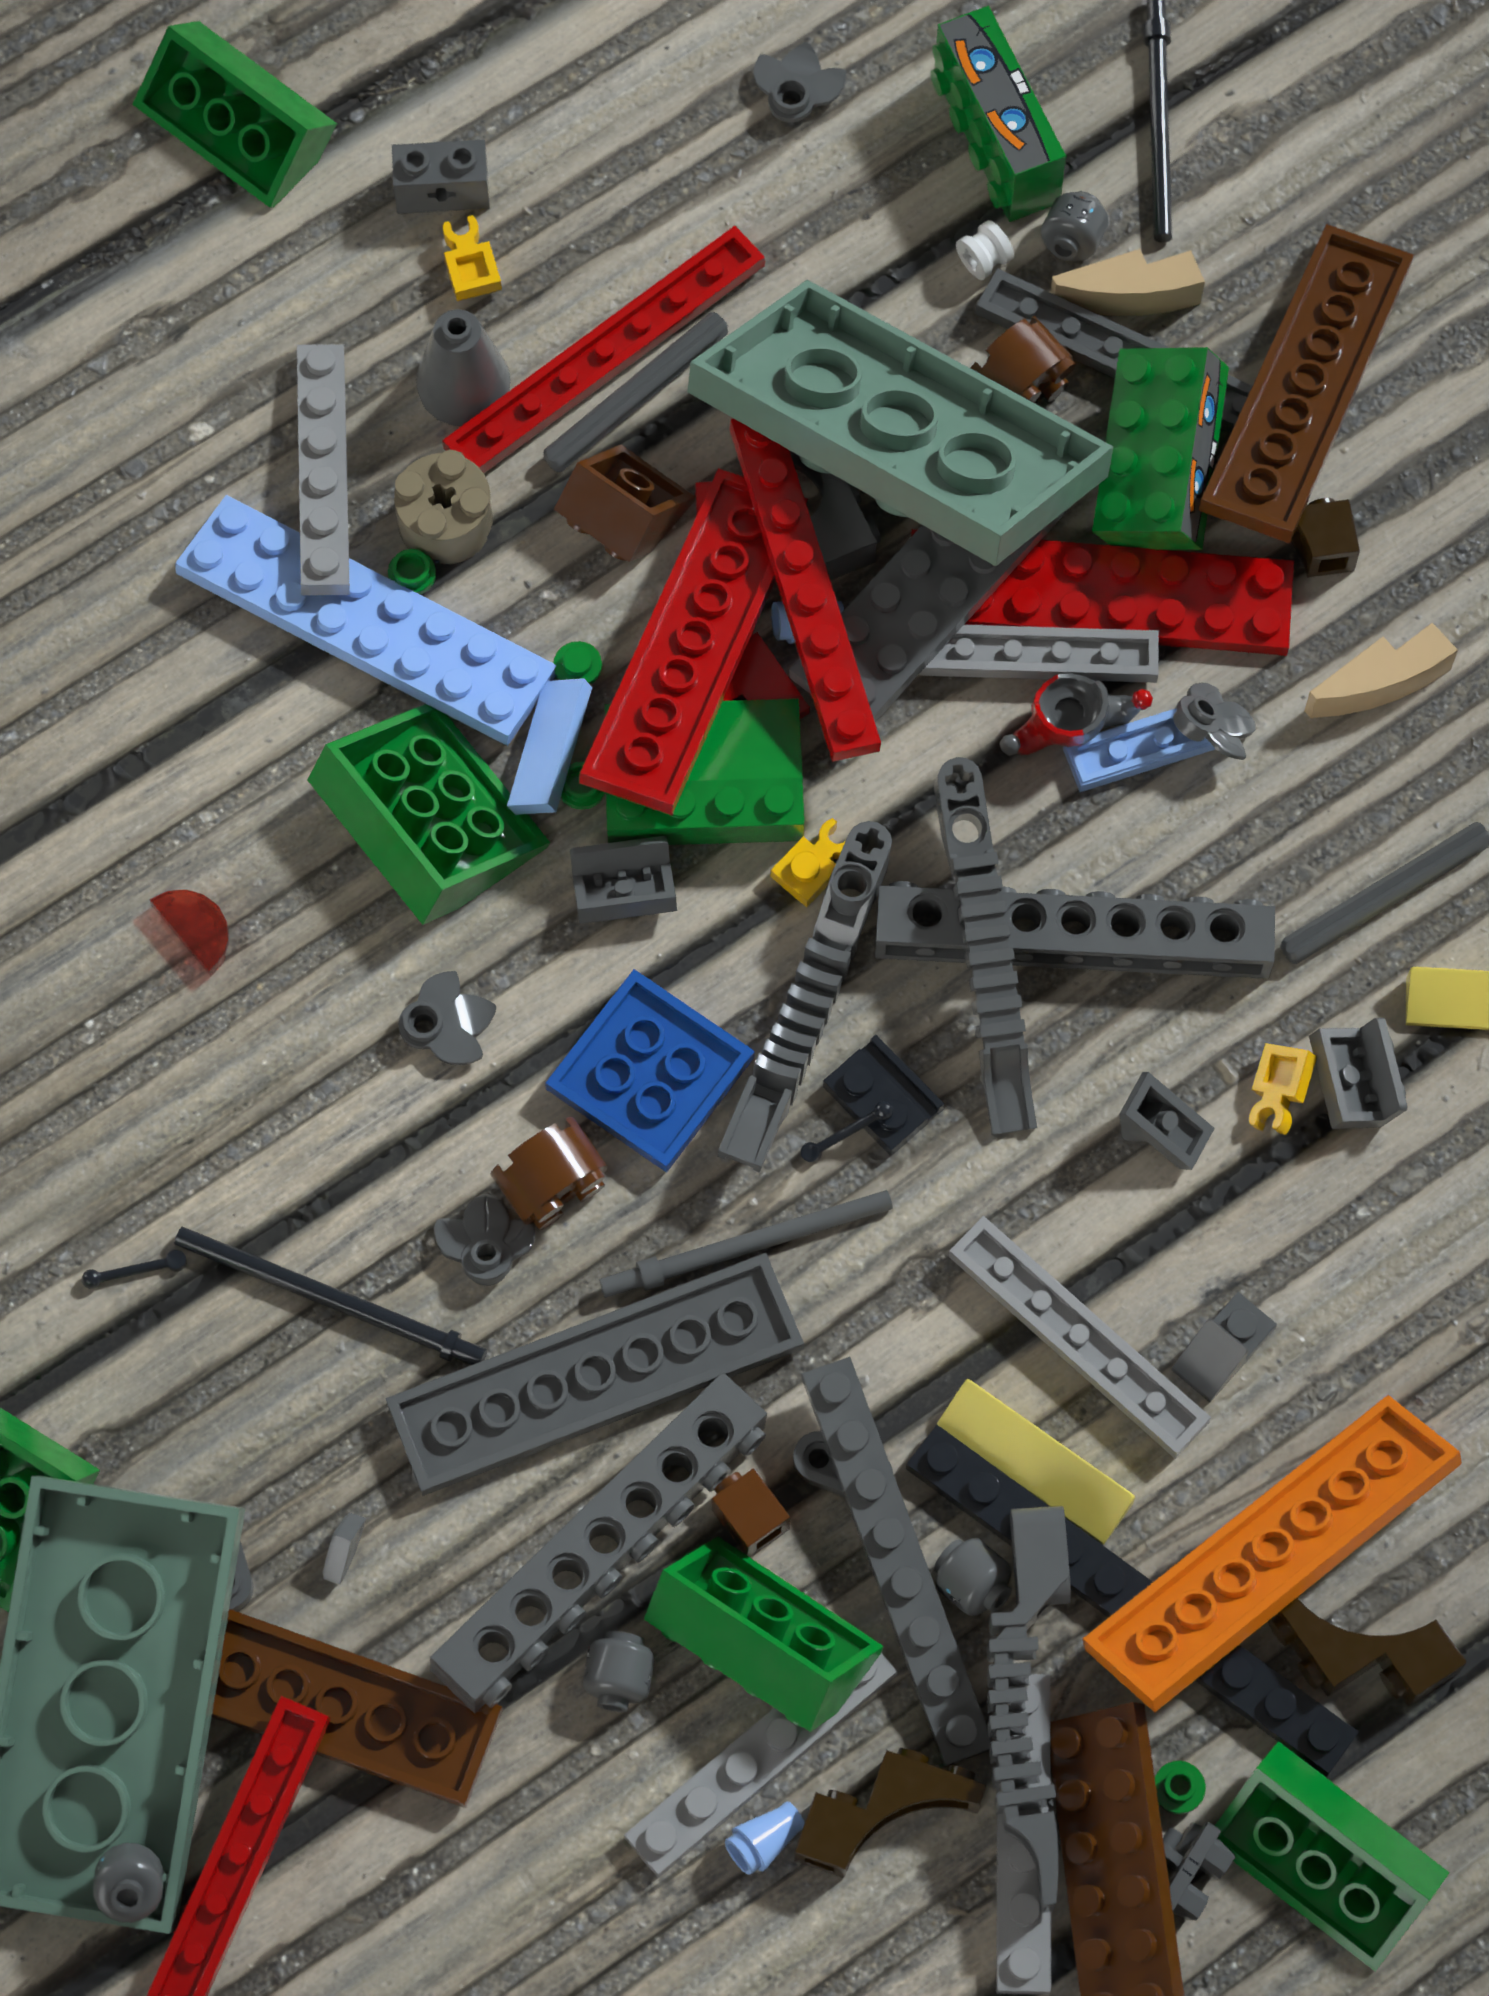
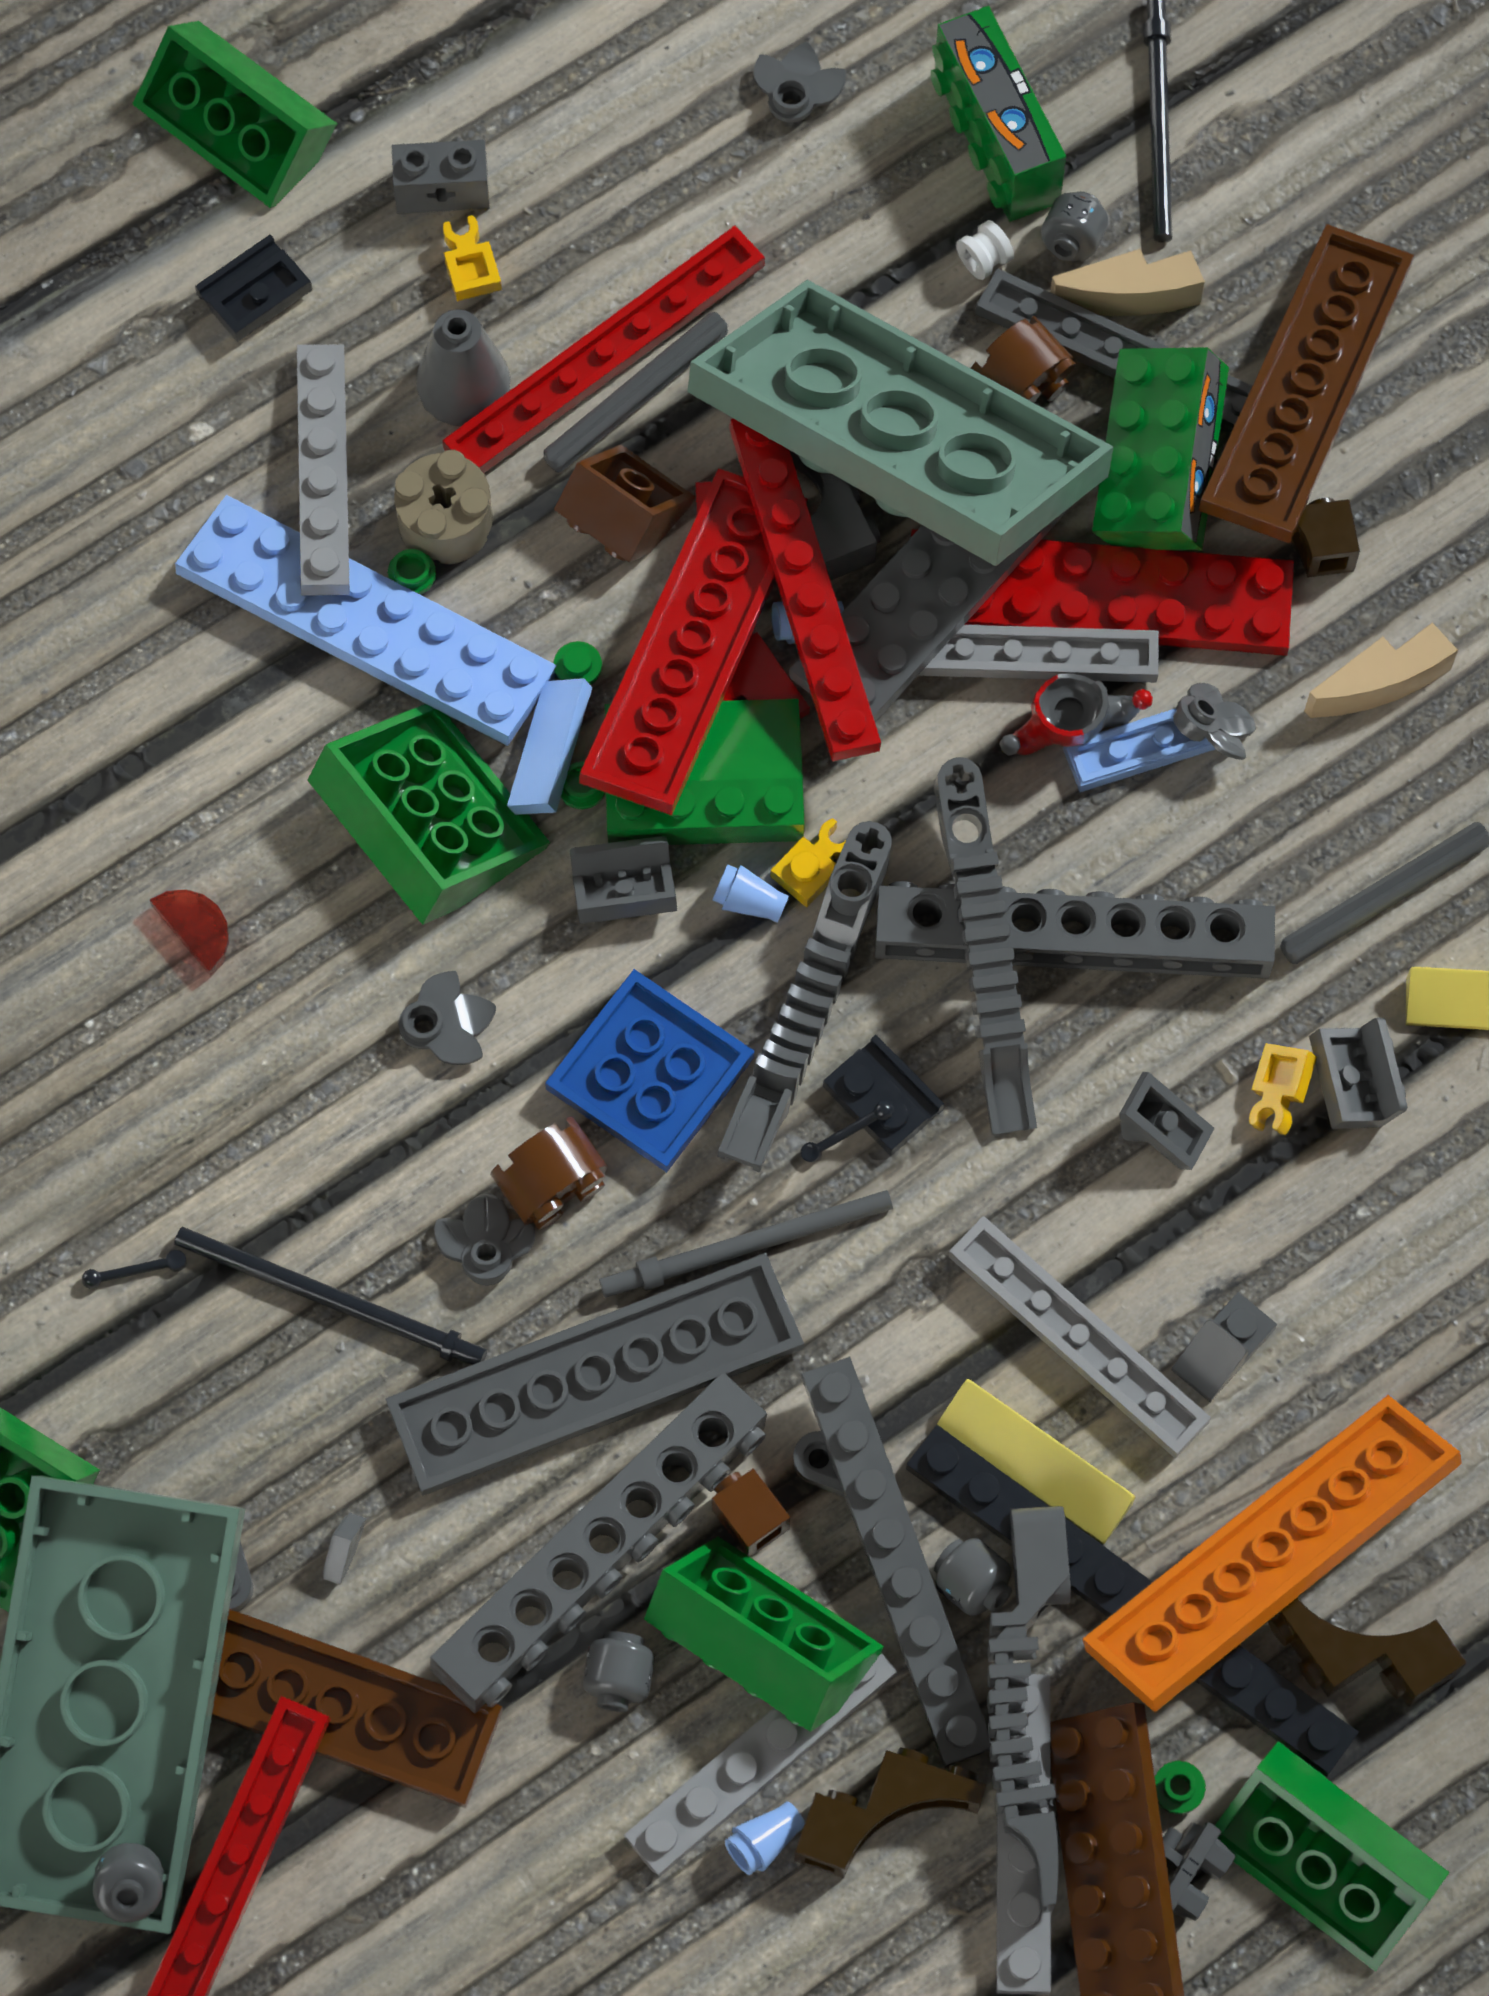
none -> black plate [195,234,312,342]
none -> light blue cone [712,864,789,923]

